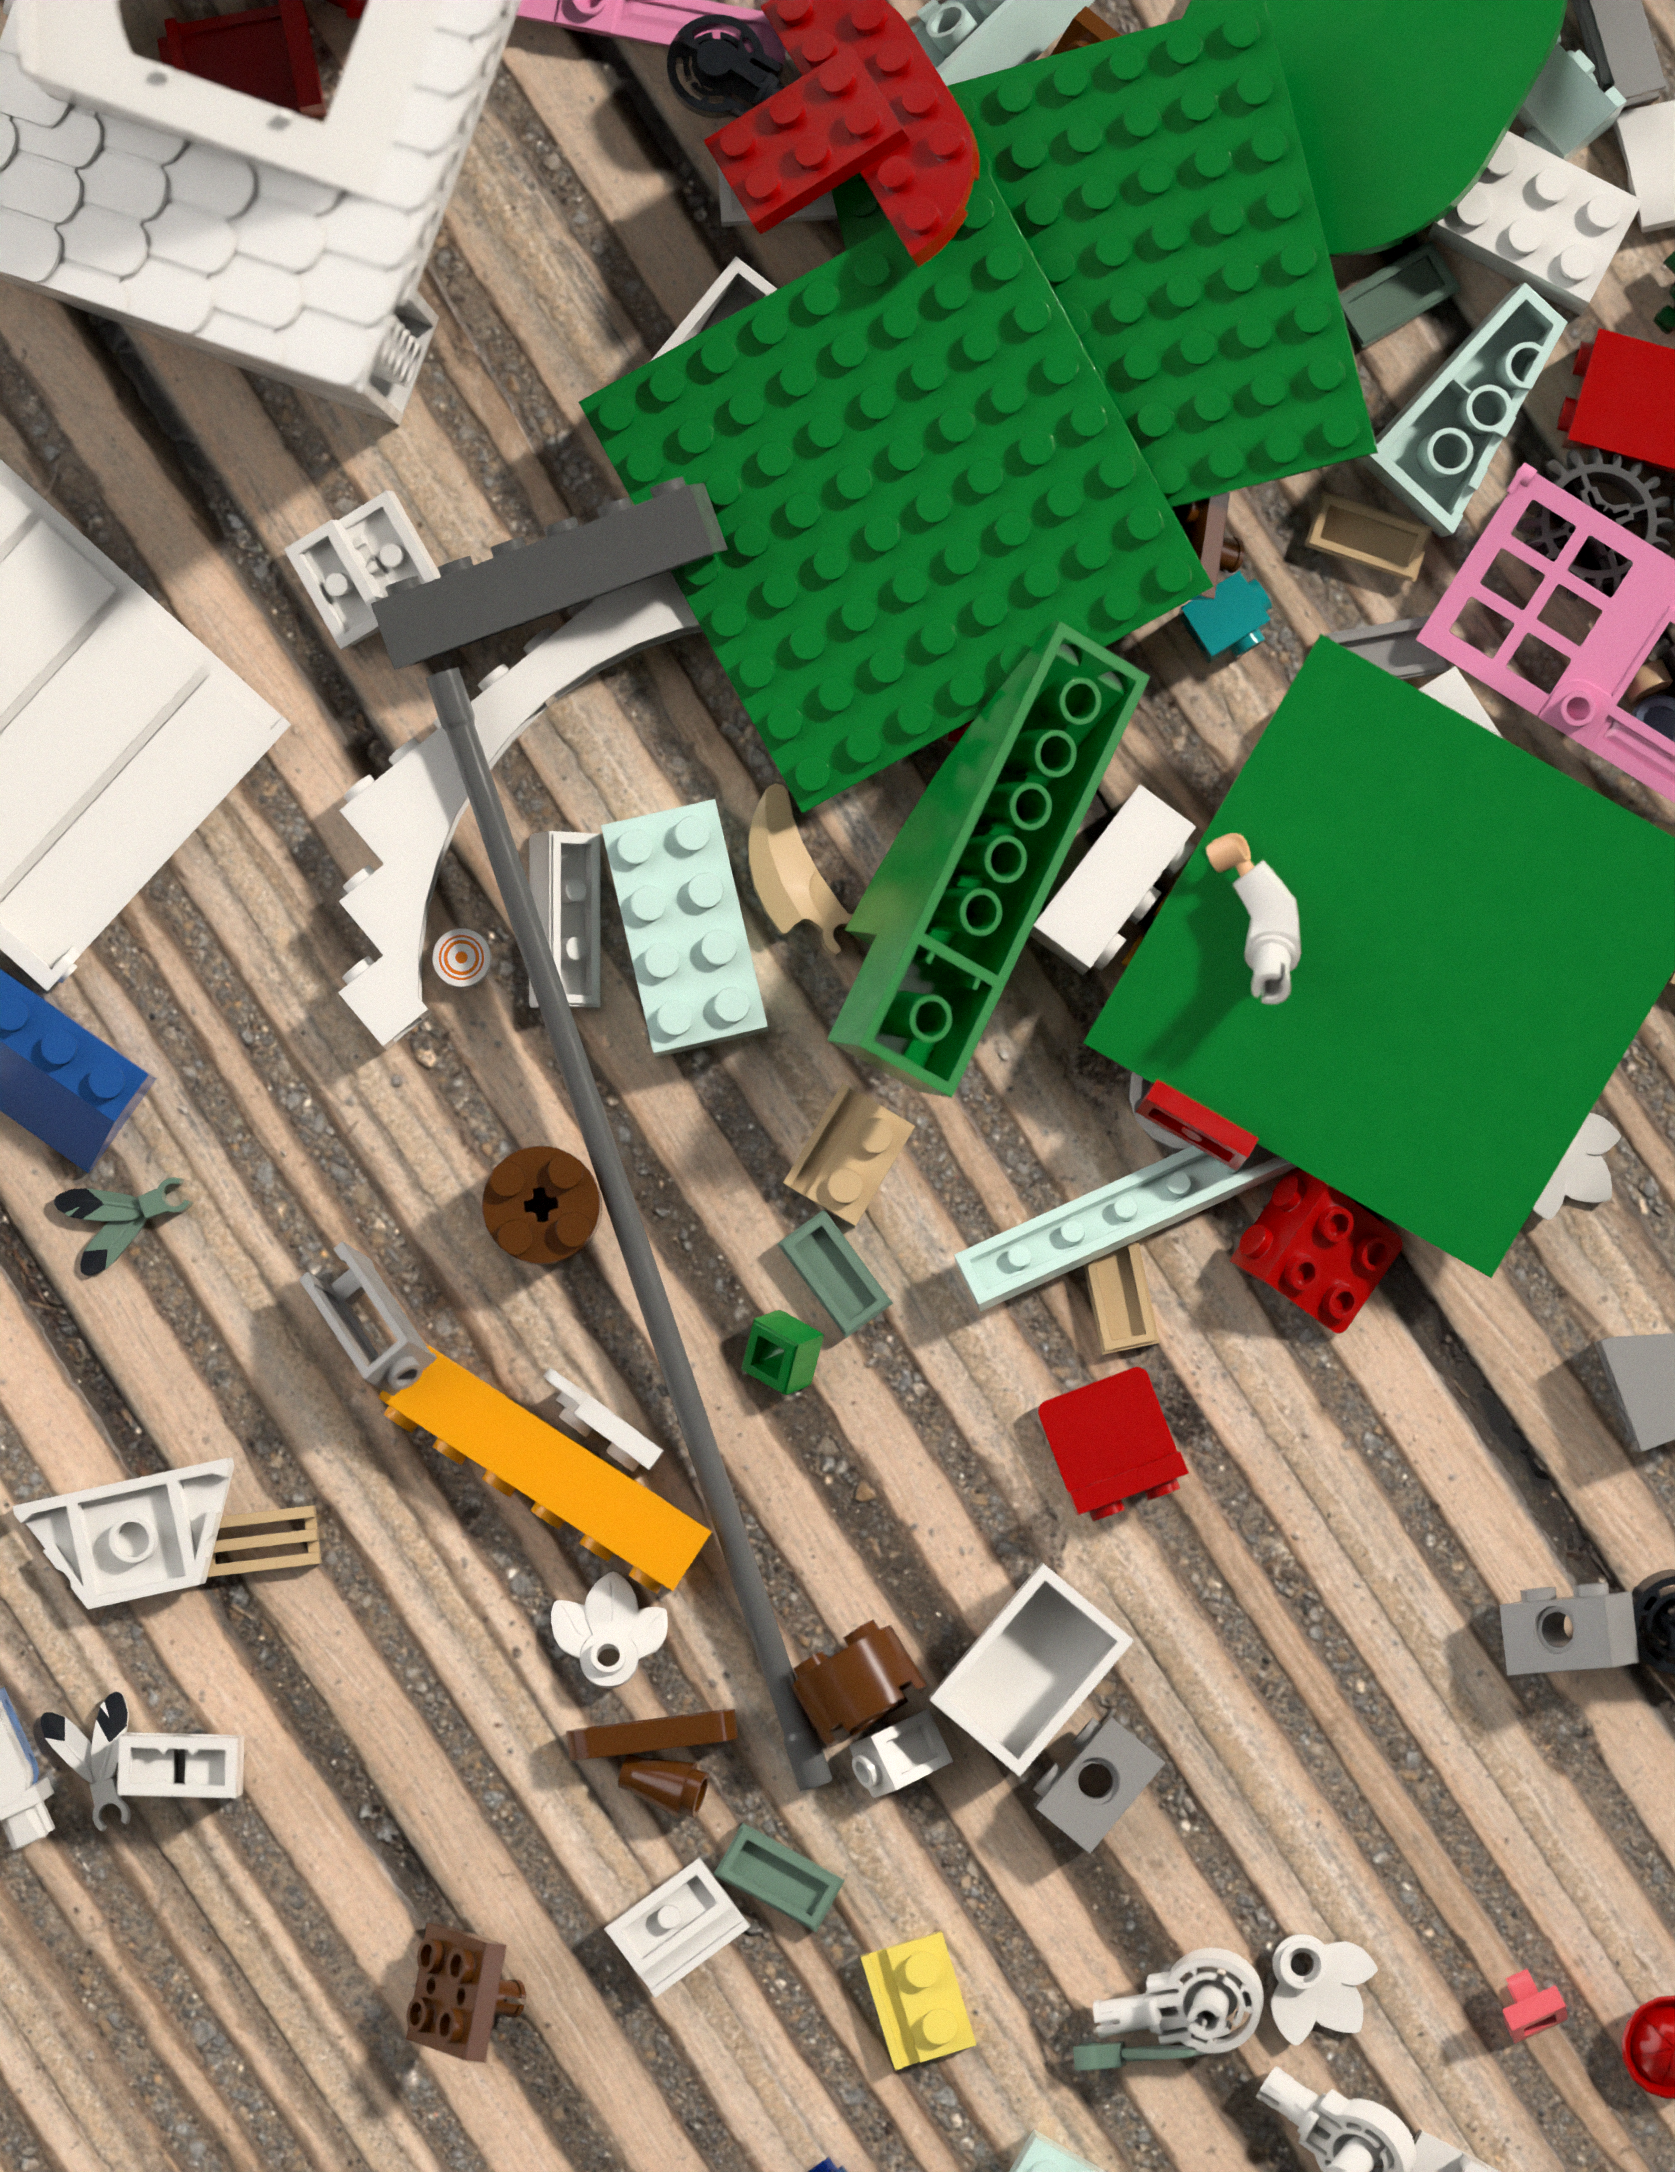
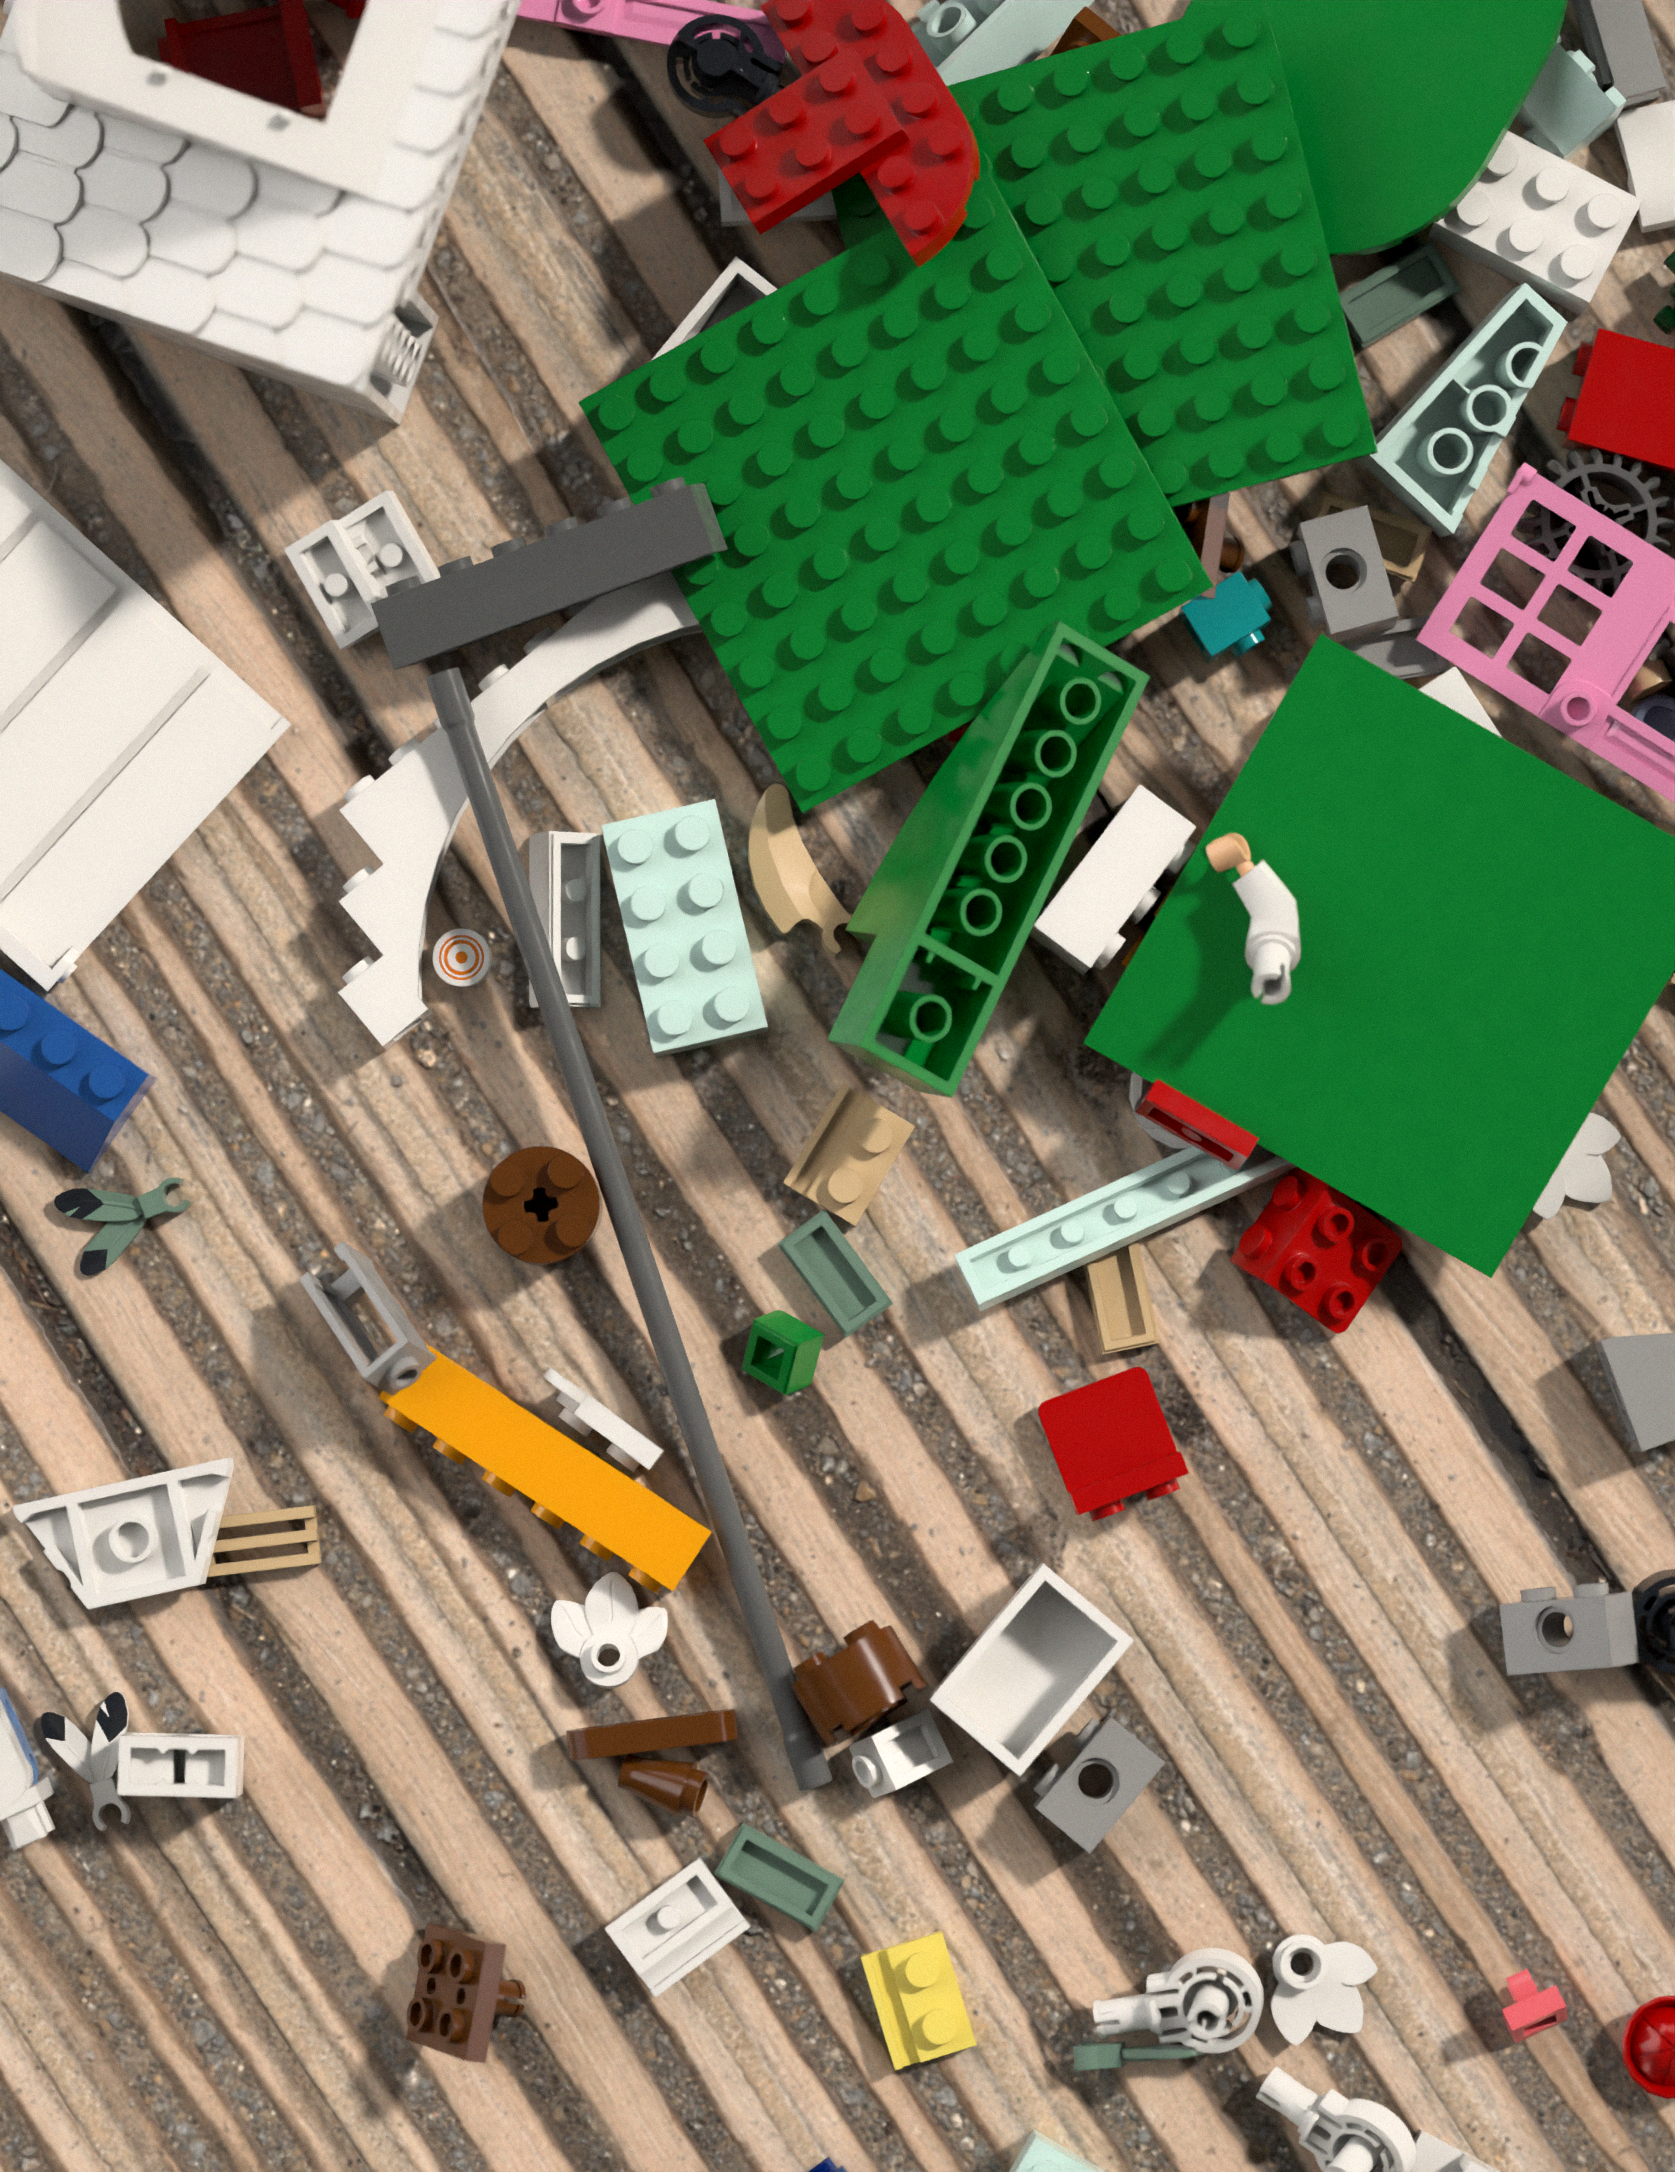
none -> light grey brick [1290,505,1399,642]

